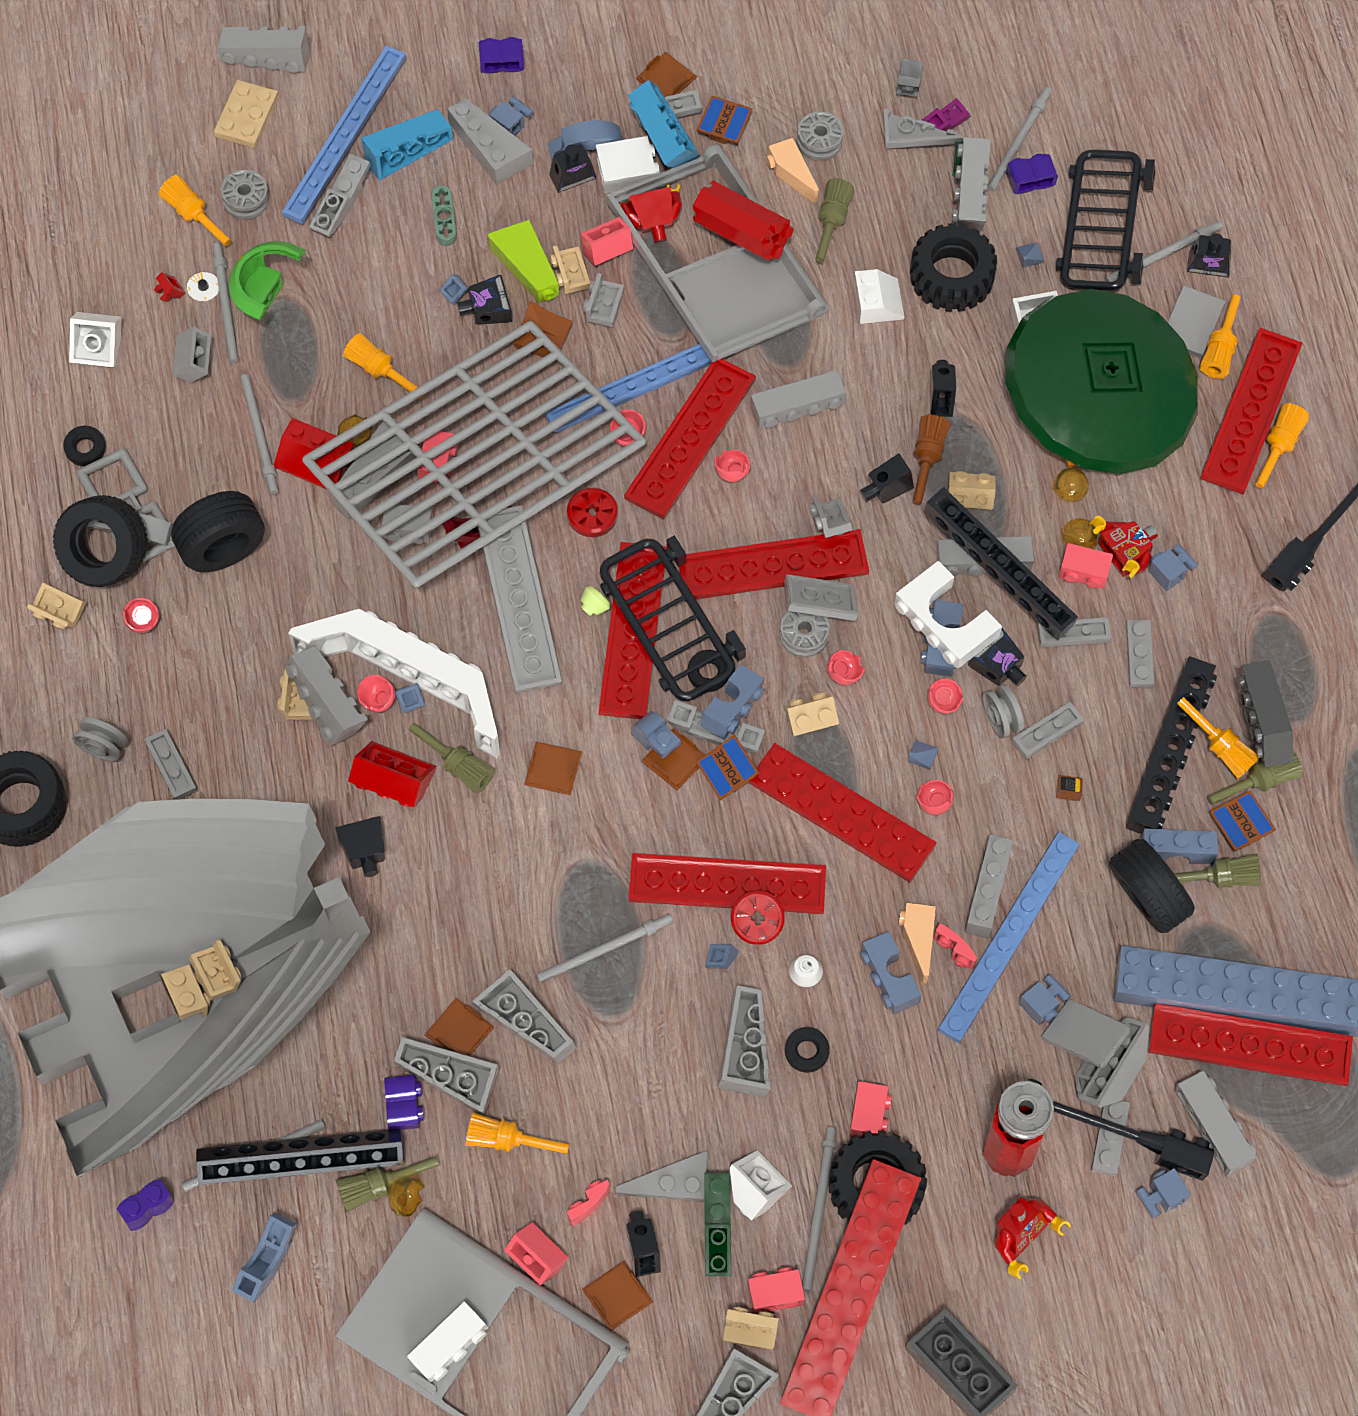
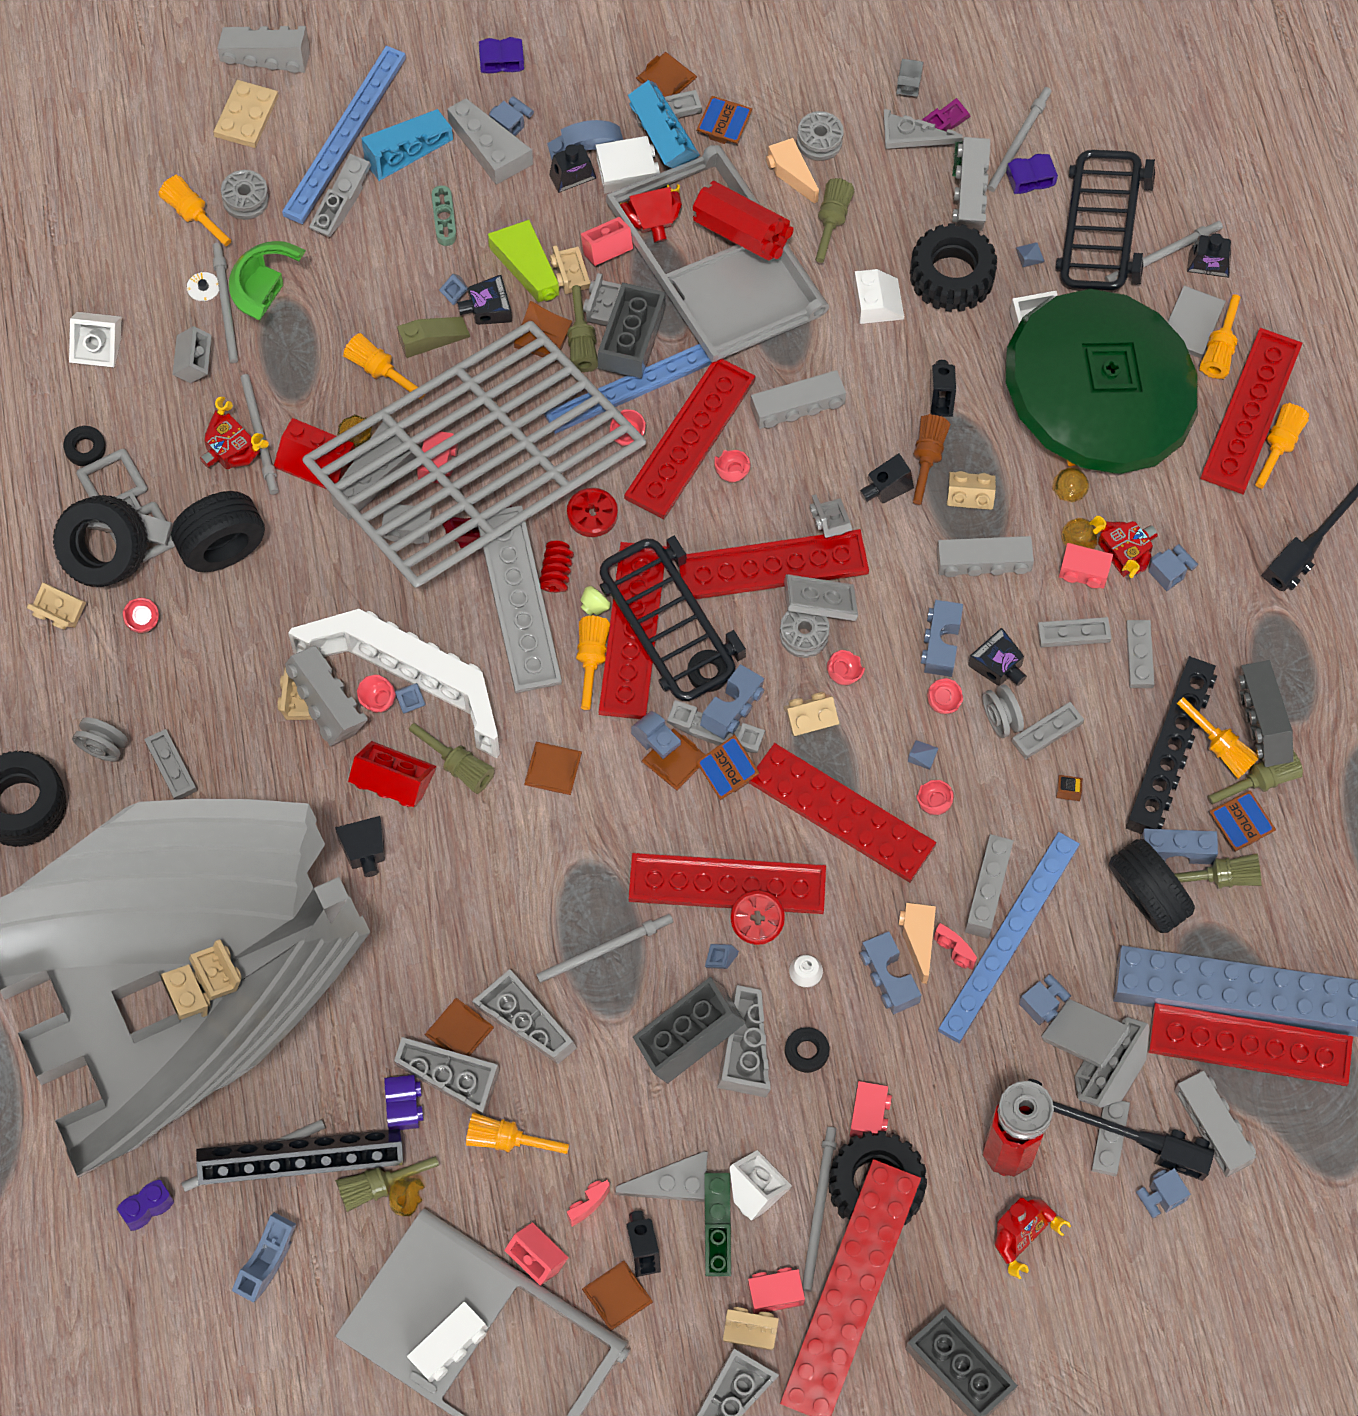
red tile [154,272,185,302] -> none
white arch [895,561,1002,669] -> none
black brick [924,487,1078,641] -> none
none -> red torso [200,397,268,469]
none -> olive slope [397,317,470,358]
none -> red piece [539,540,574,593]
none -> olive piece [567,285,598,372]
none -> light orange piece [576,615,610,710]
none -> dark grey brick [598,282,666,379]
none -> dark grey brick [633,977,746,1084]

